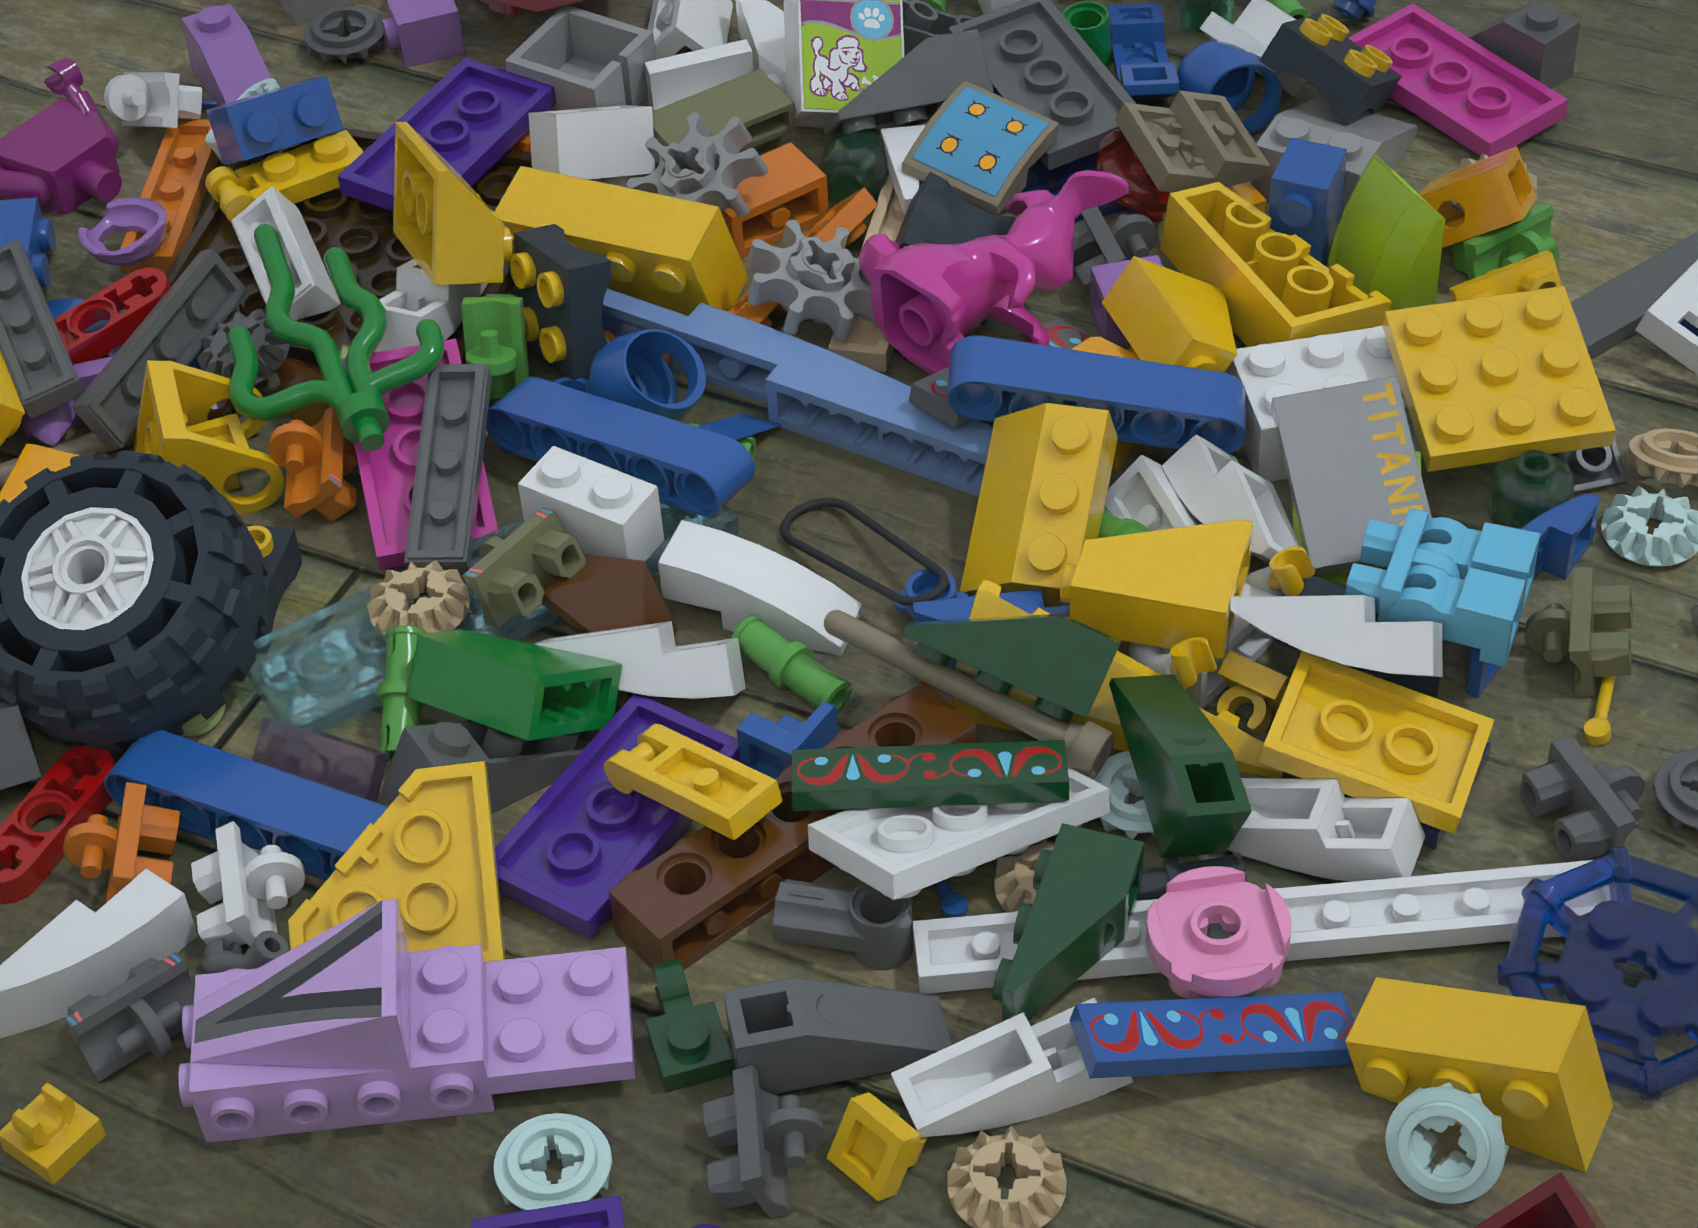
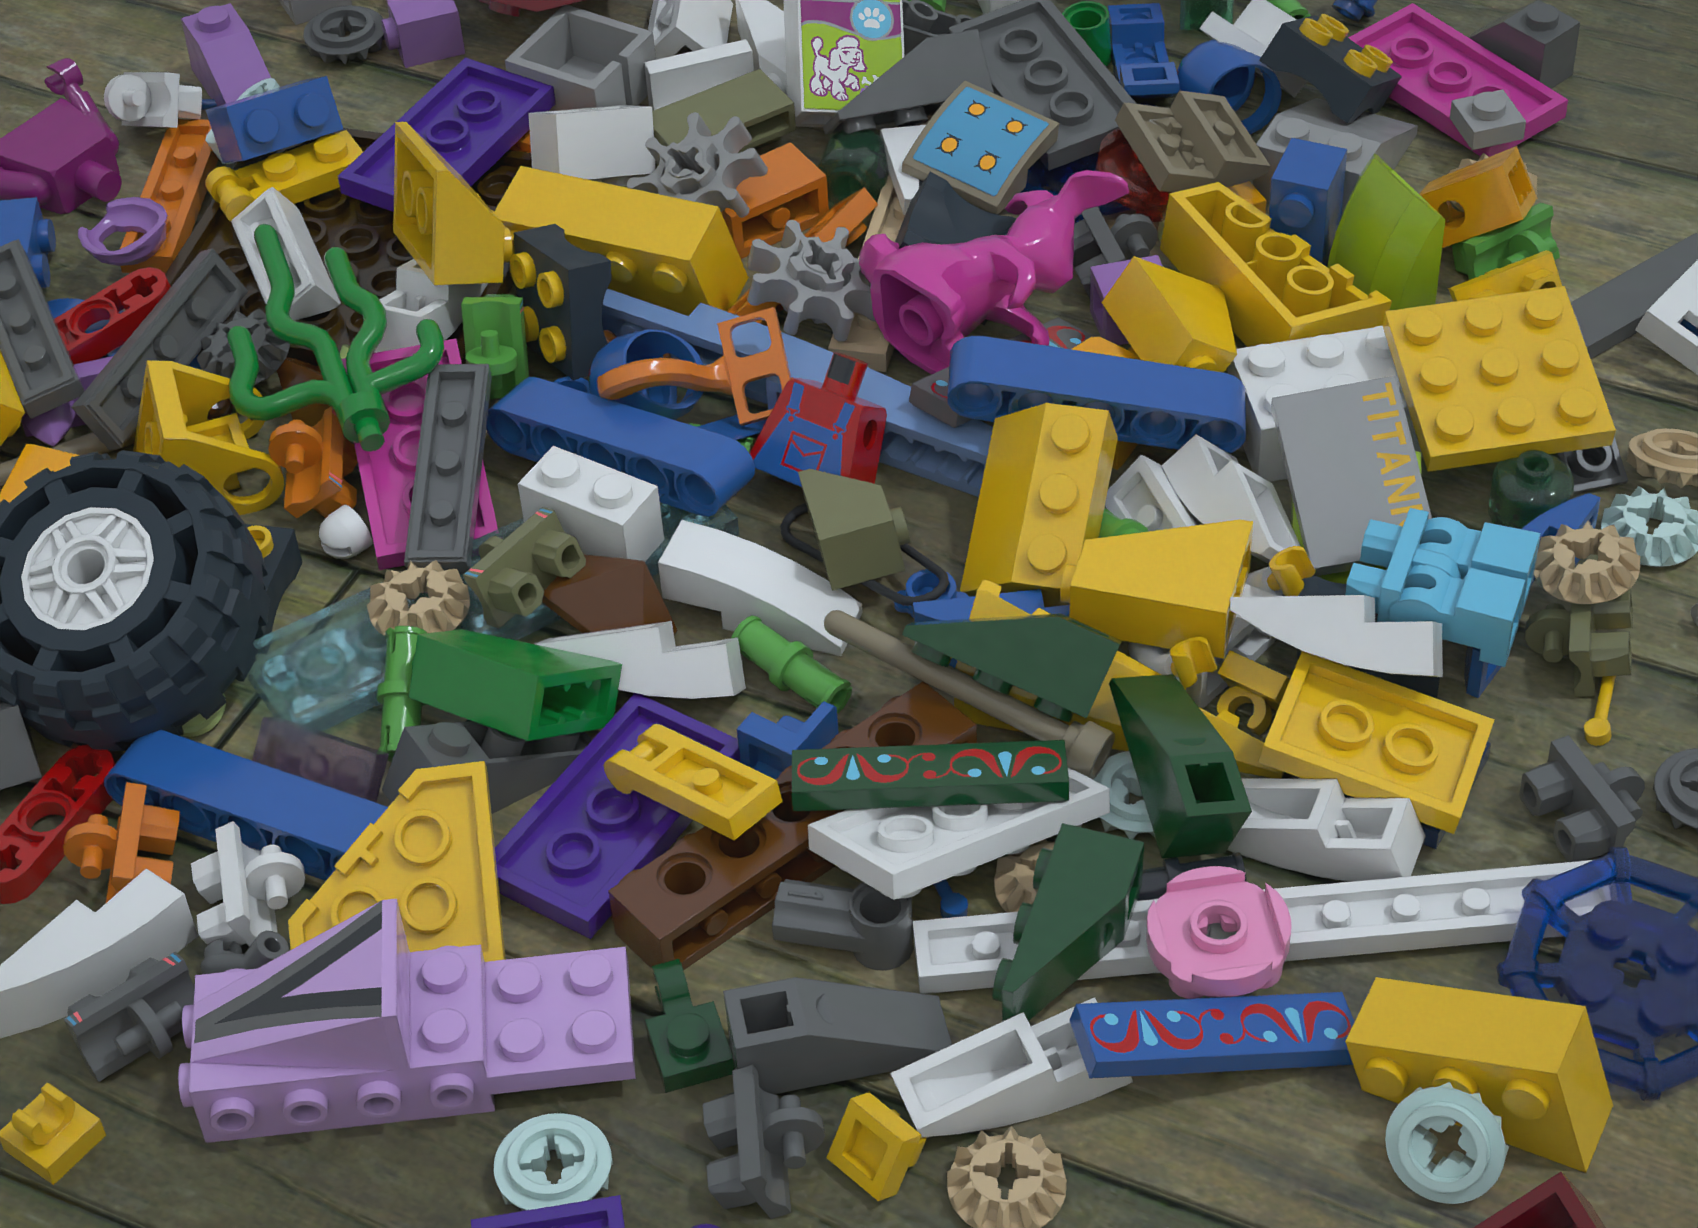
none -> white hinge [319,505,373,559]
none -> orange piece [597,307,791,426]
none -> torso [749,352,887,487]
none -> olive slope [798,469,911,591]
none -> light grey plate [1450,89,1526,150]
none -> tan gear [1534,520,1640,604]

